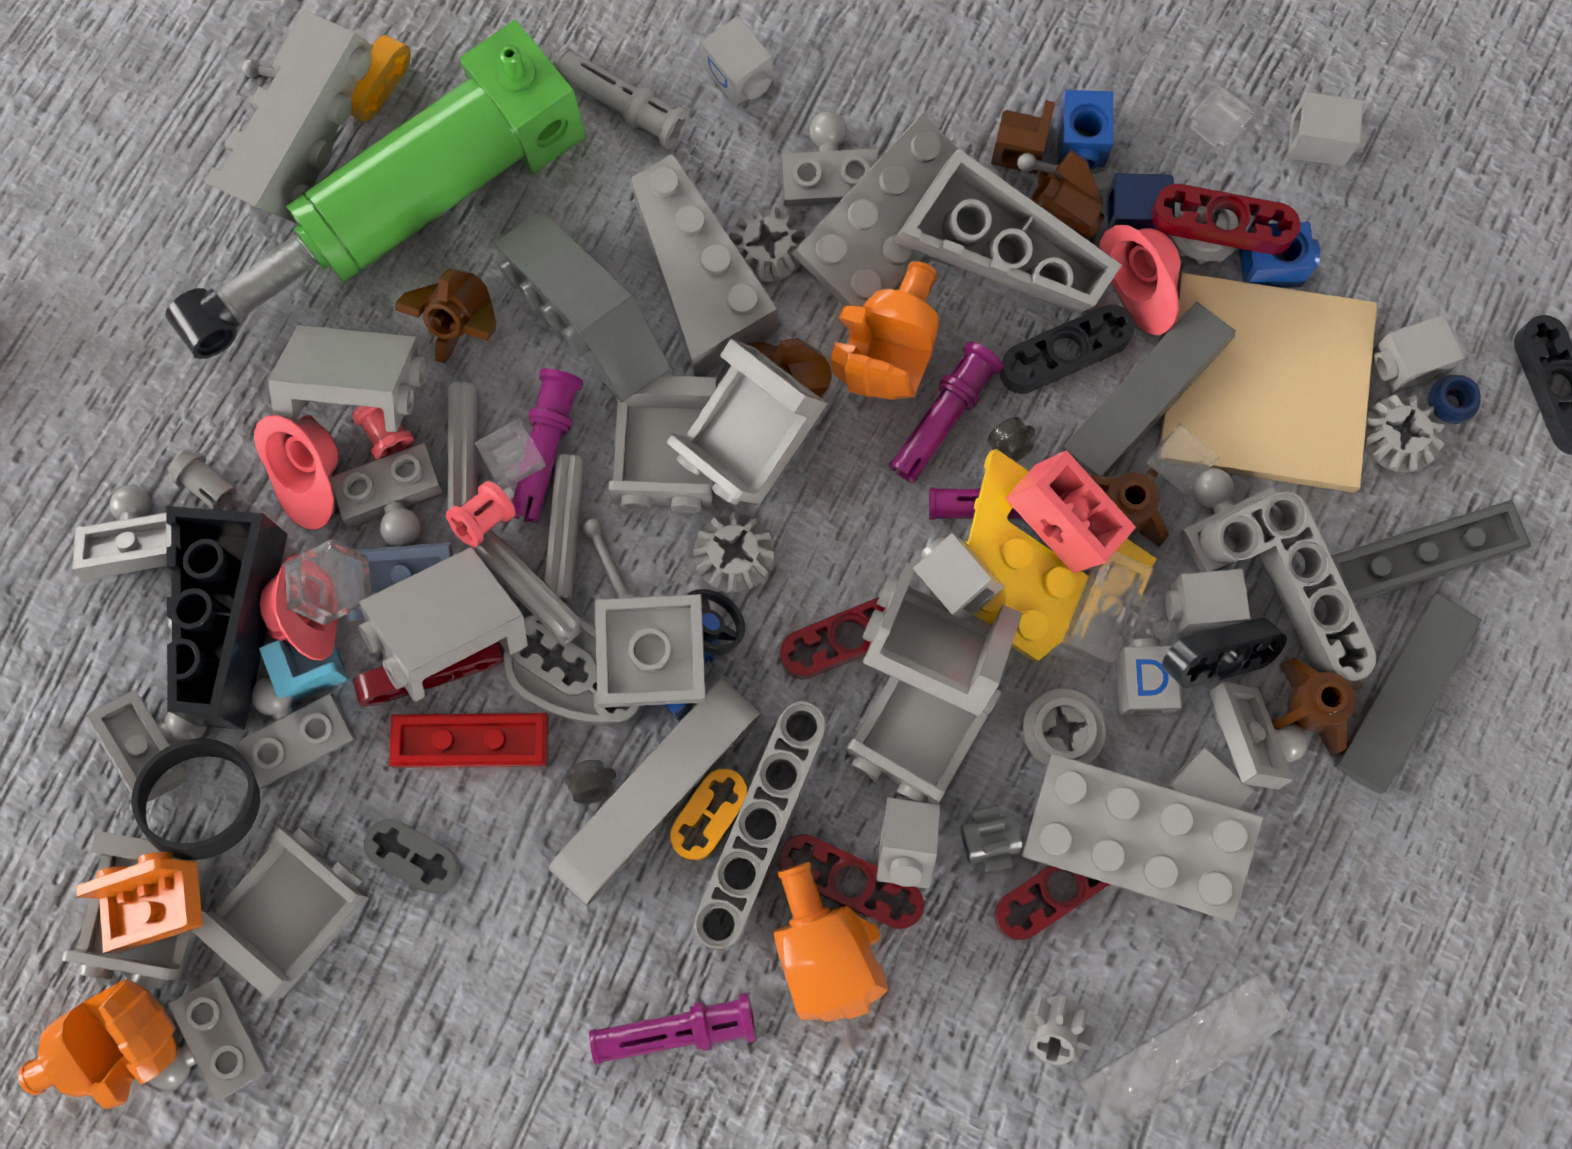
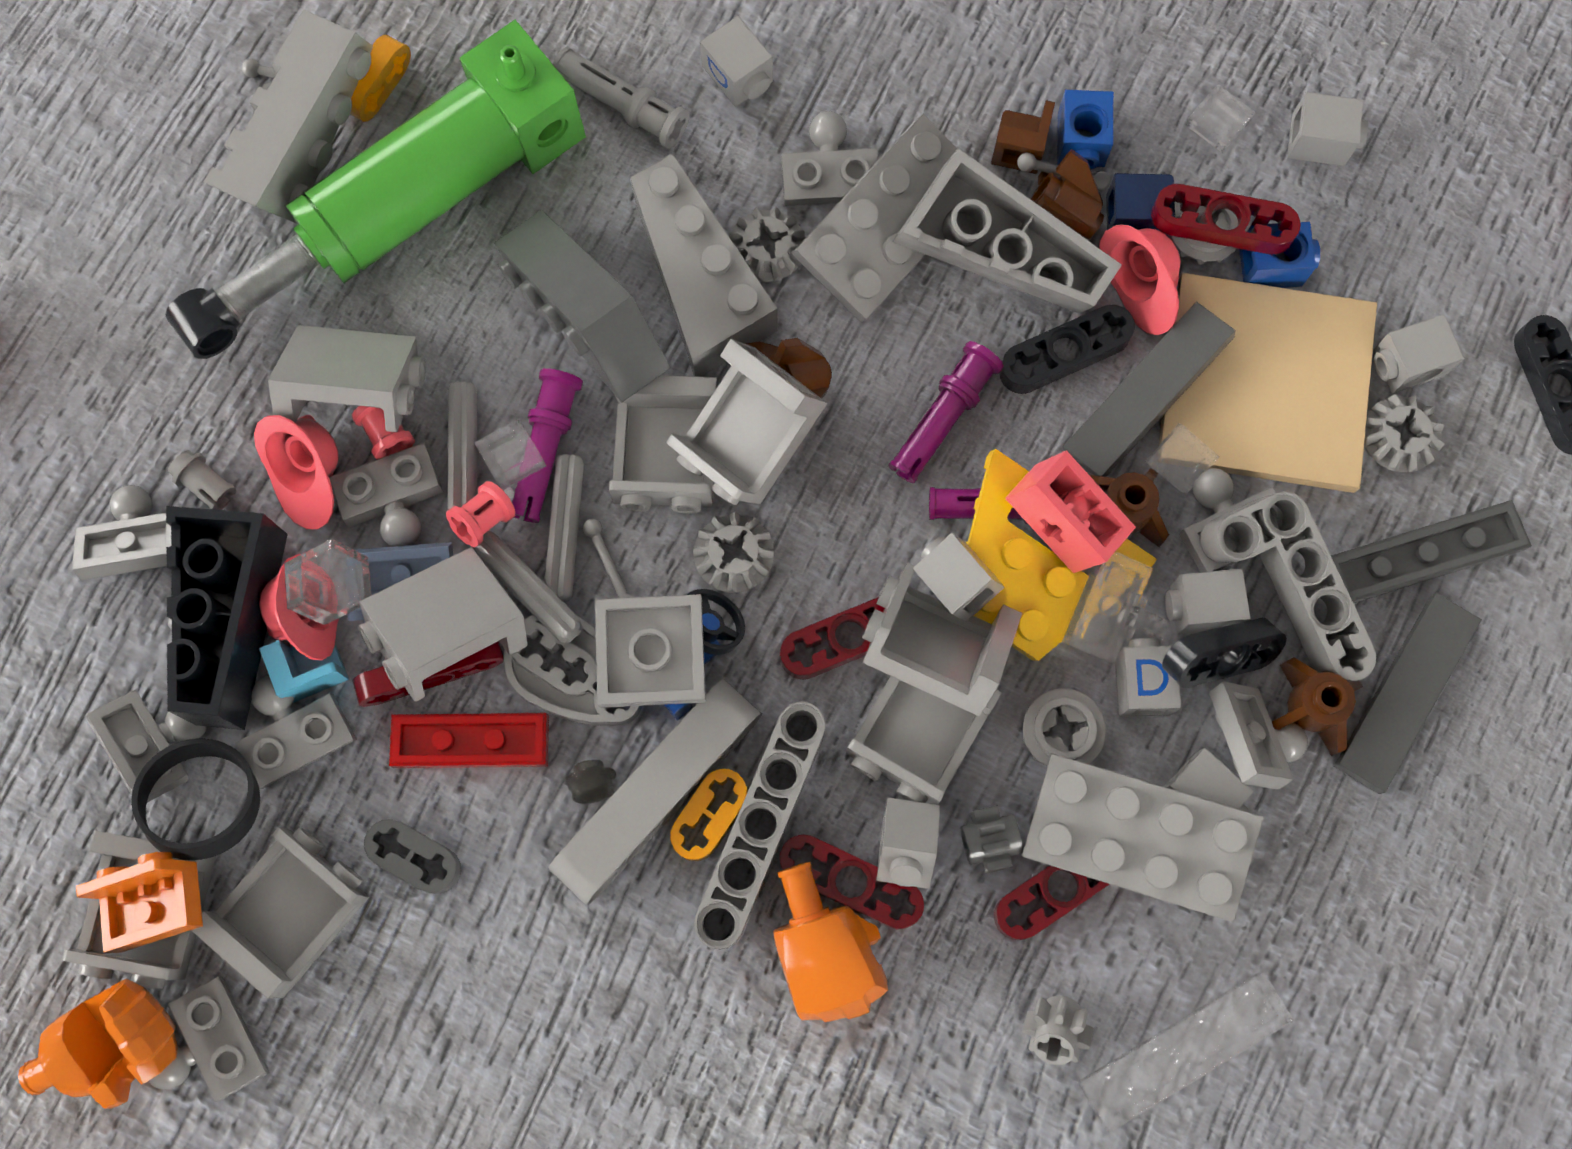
reddish brown brick [395,268,496,363] -> none
magenta pin [589,992,757,1065] -> none
orange piece [830,261,940,400] -> none
clear smoke plate [988,417,1035,462] -> none
dark blue plate [1428,375,1481,424] -> none

